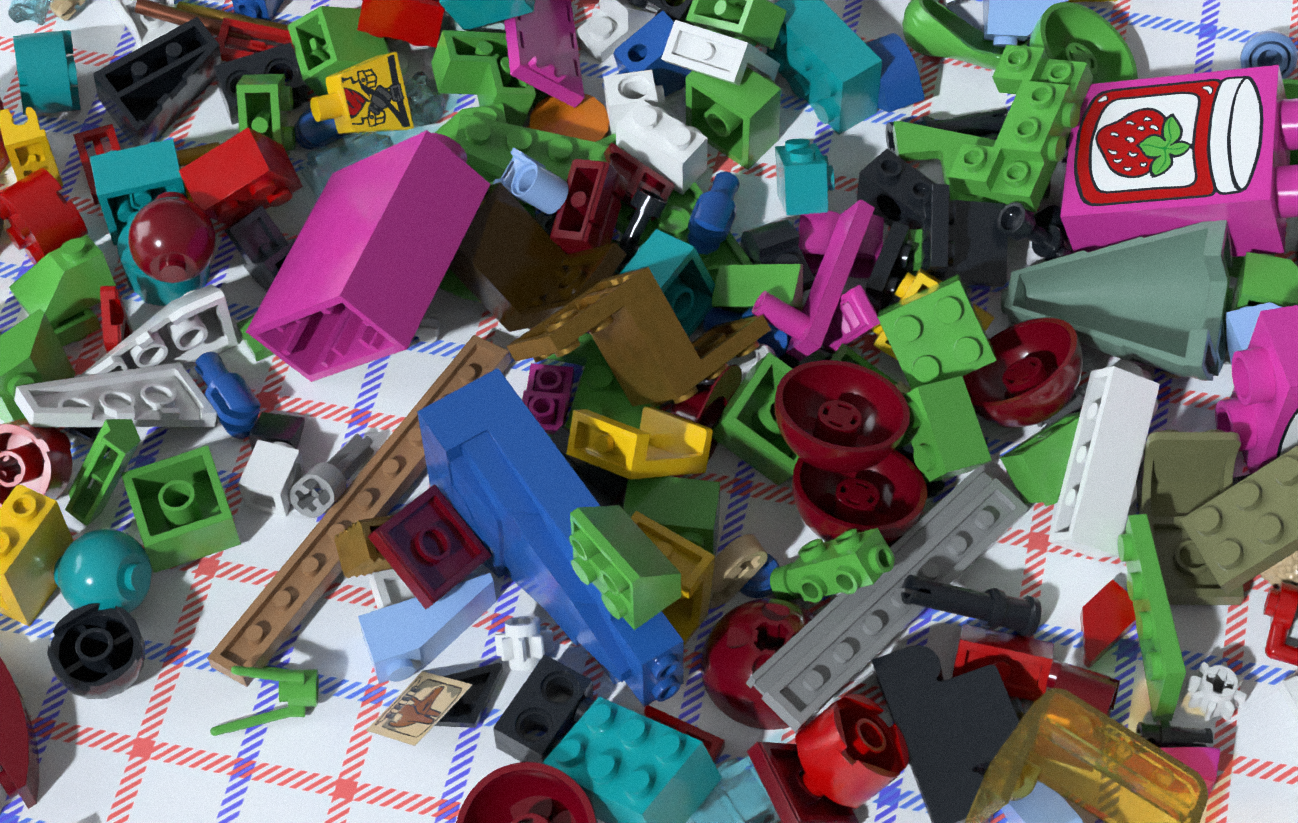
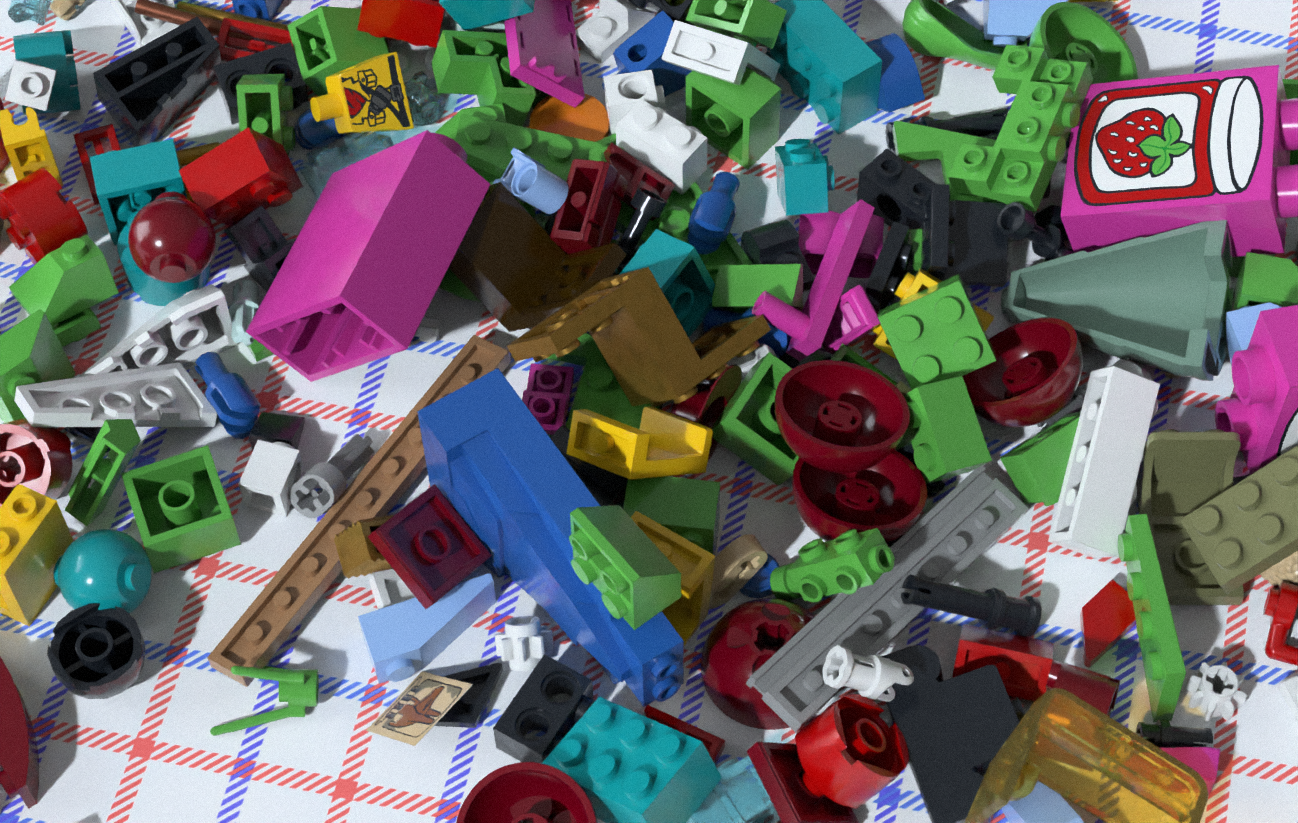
red tile [100,286,133,353] -> none
medium blue brick [1240,30,1298,79] -> none
none -> white brick [5,59,57,111]
none -> light aqua axle [229,280,260,346]
none -> white piece [823,645,914,702]

